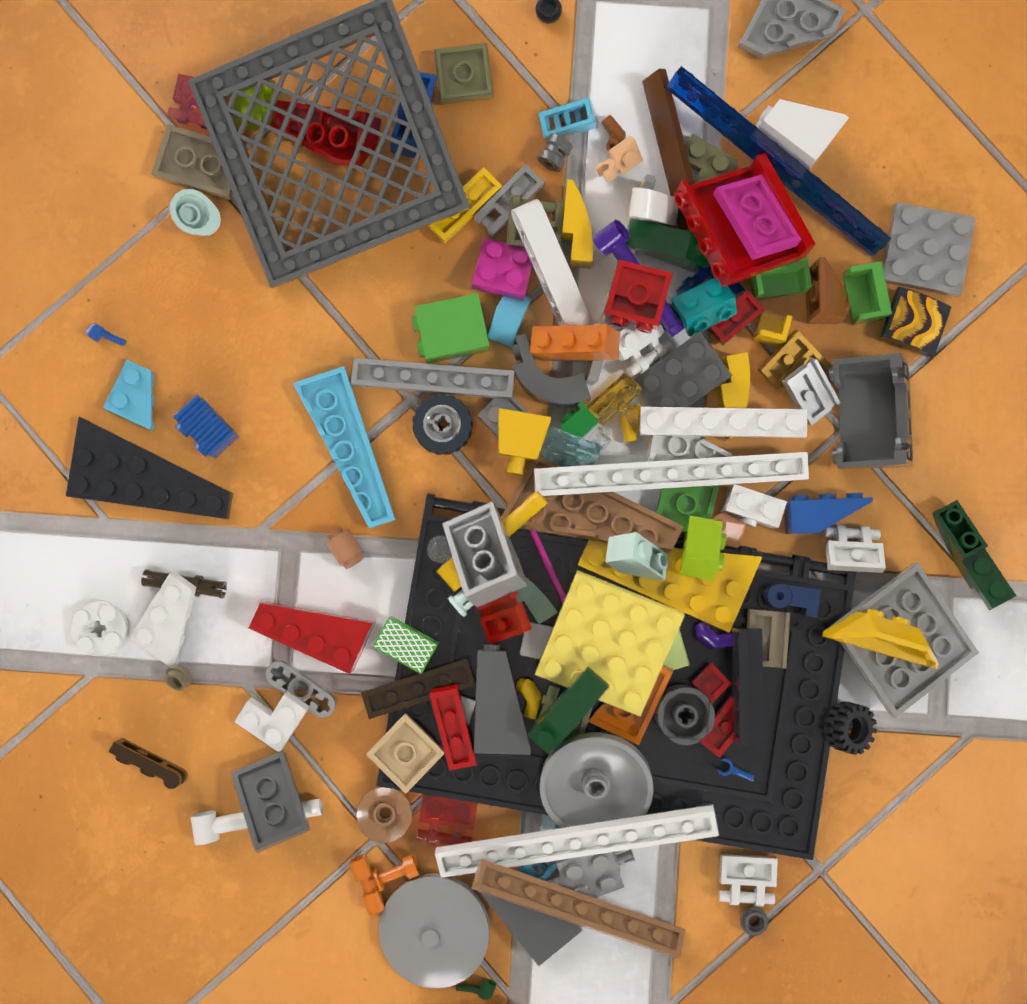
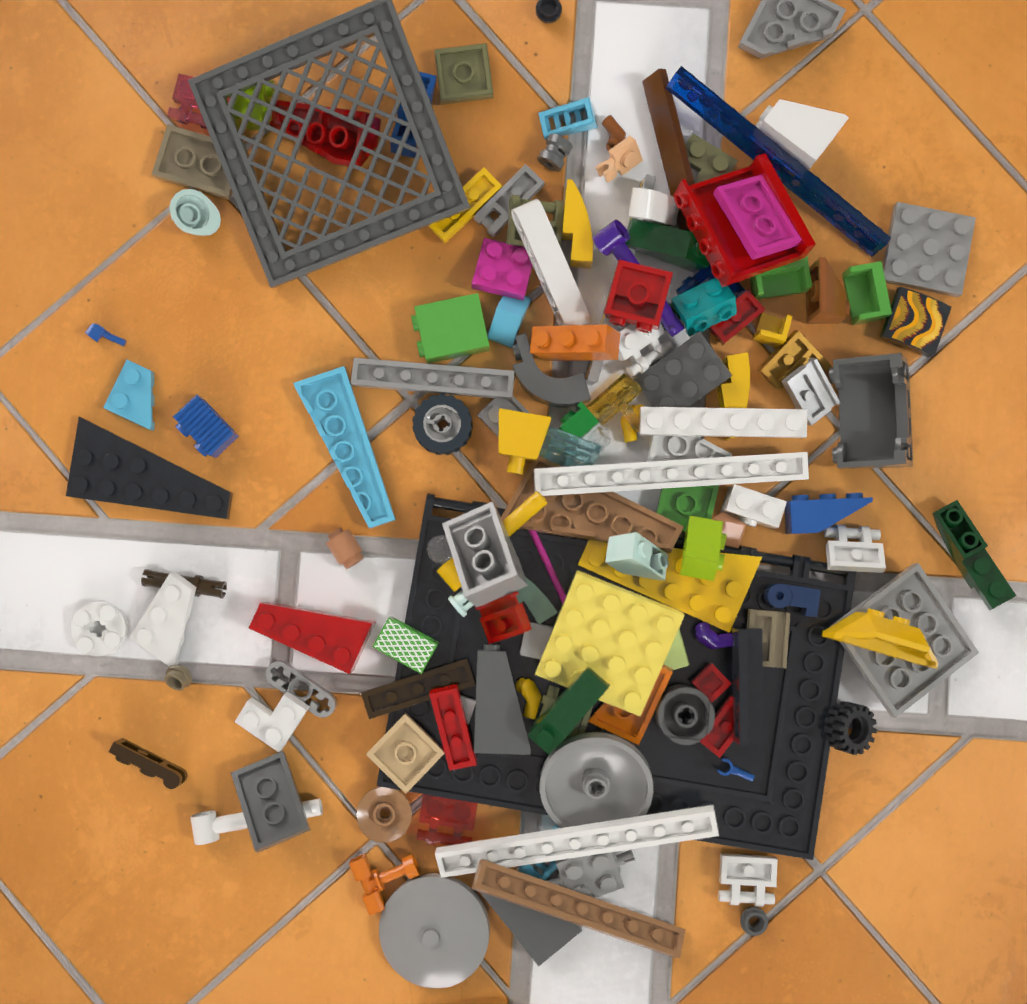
dark green hand [456,978,496,1000] -> none

